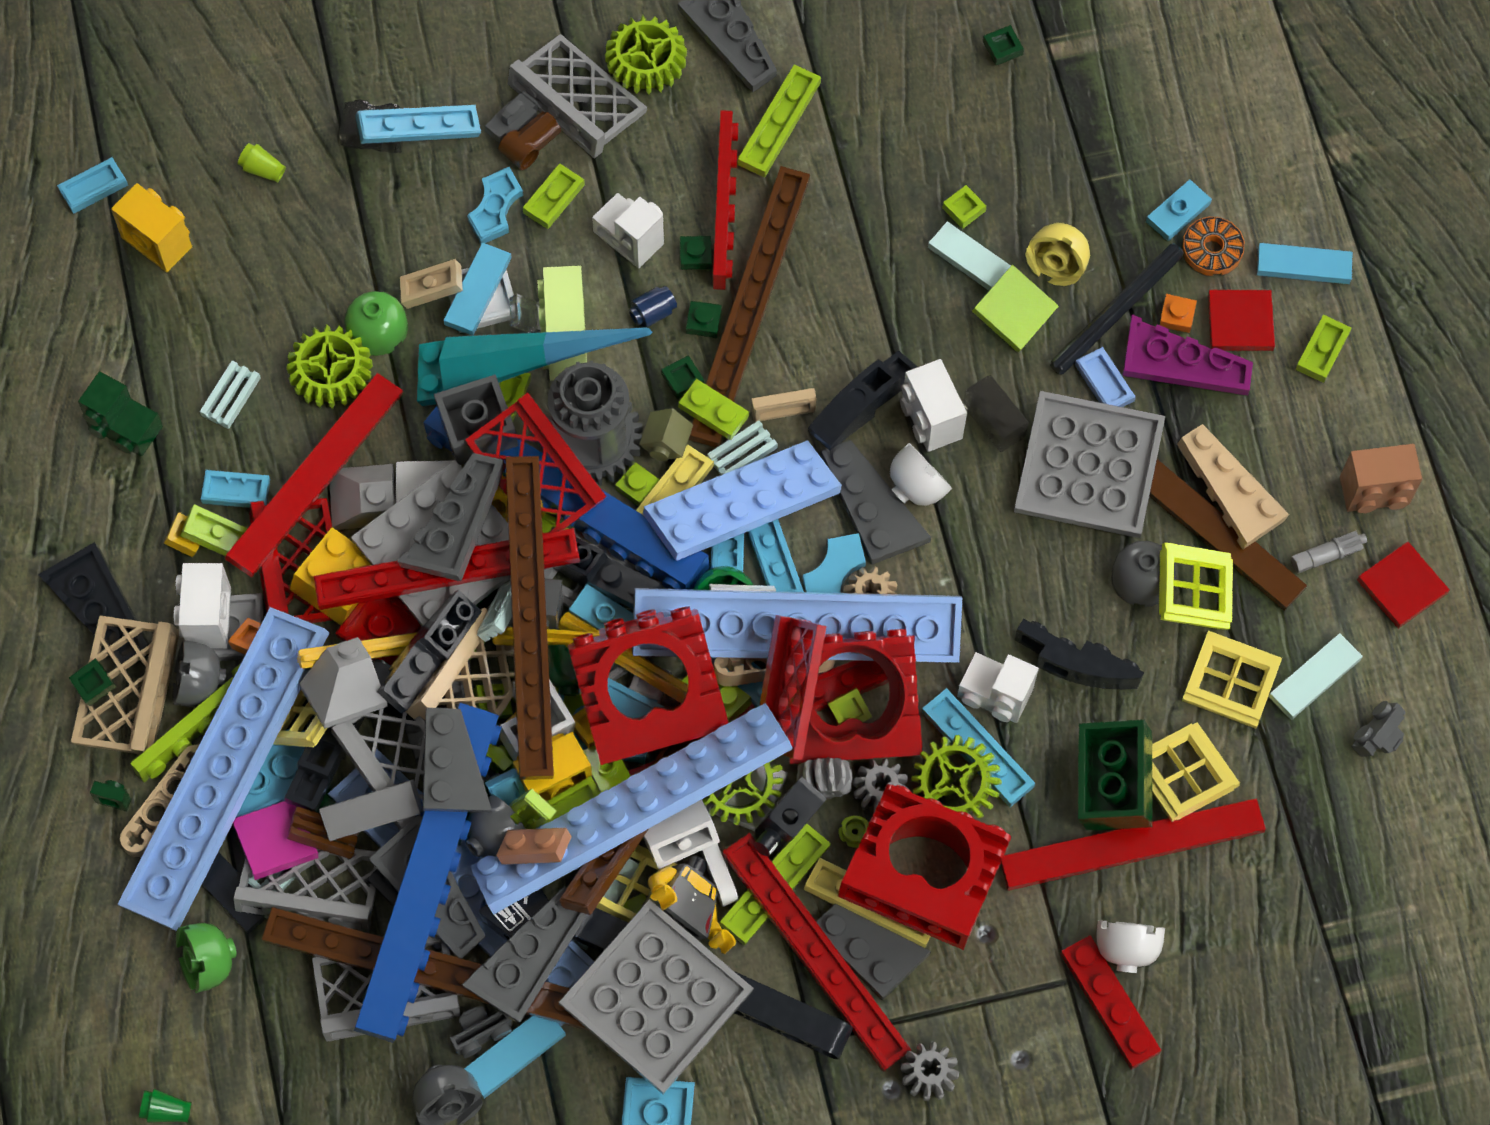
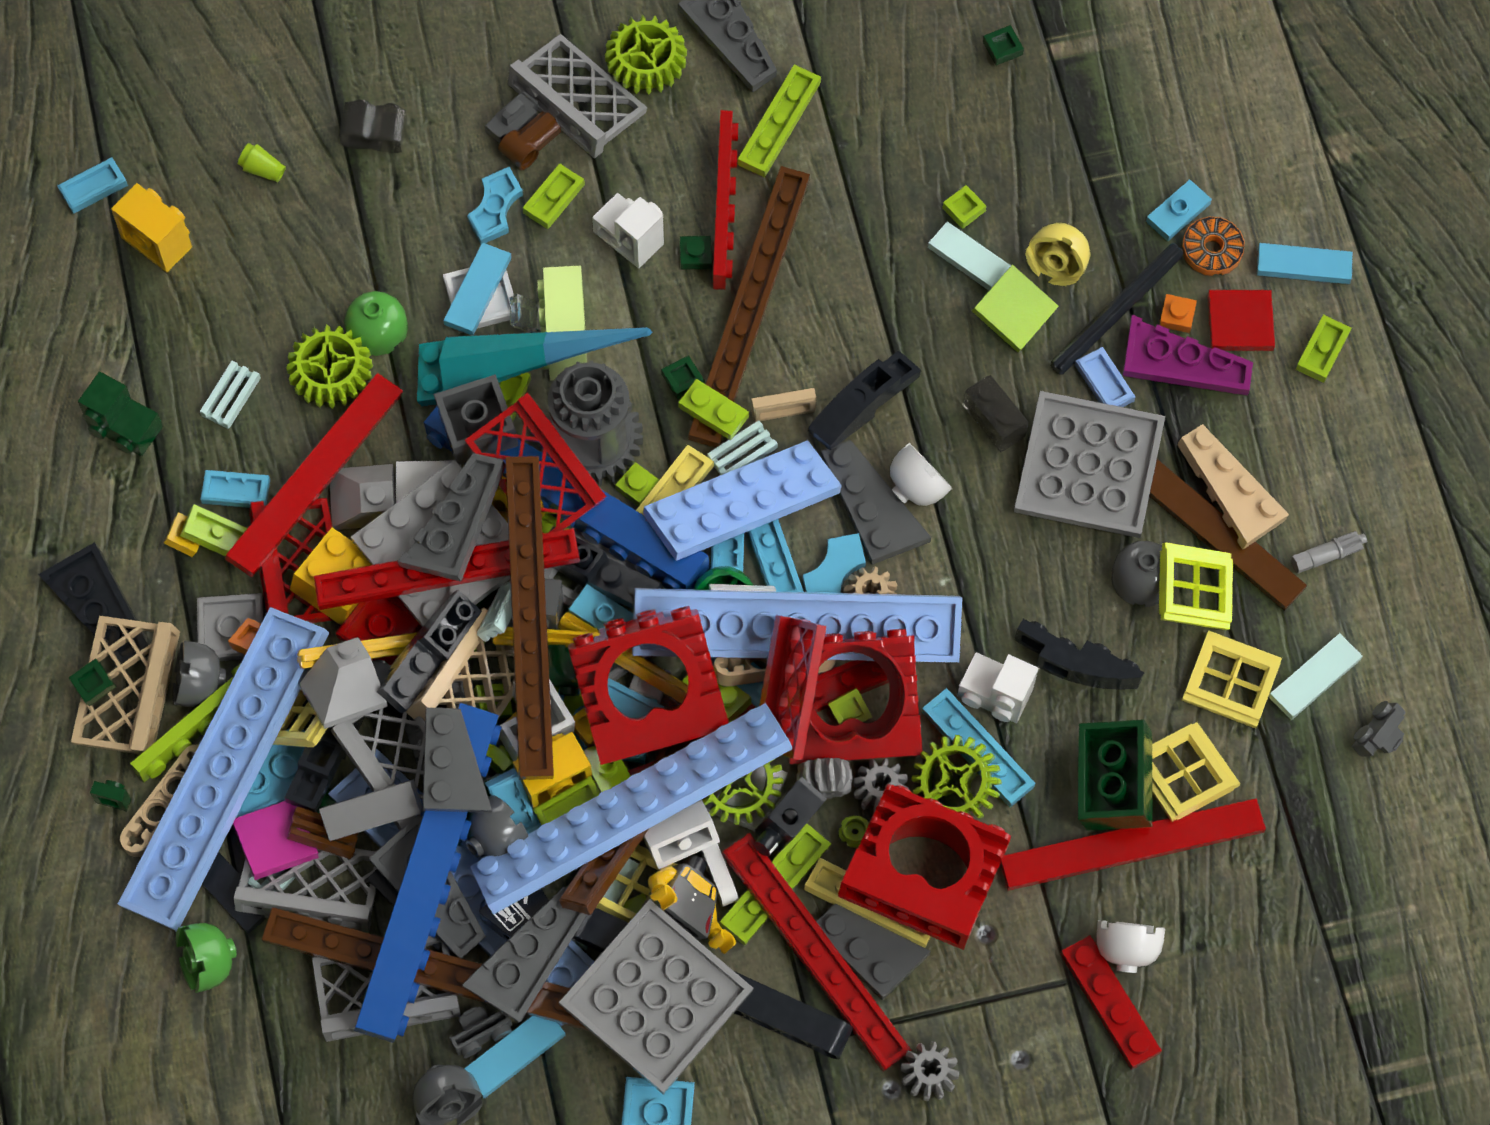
green cone [139,1089,192,1123] -> none
white brick [174,563,231,649] -> none
medium azure tile [355,105,481,144] -> none
tan plate [400,259,463,309] -> none
nougat plate [496,828,572,865] -> none
lime plate [509,788,557,829] -> none
dark blue brick [628,286,677,328] -> none
olive brick [639,408,693,461] -> none
dark green plate [686,301,722,338] -> none
white brick [900,359,967,452] -> none
nougat brick [1340,444,1422,513] -> none
red tile [1357,541,1450,629] -> none

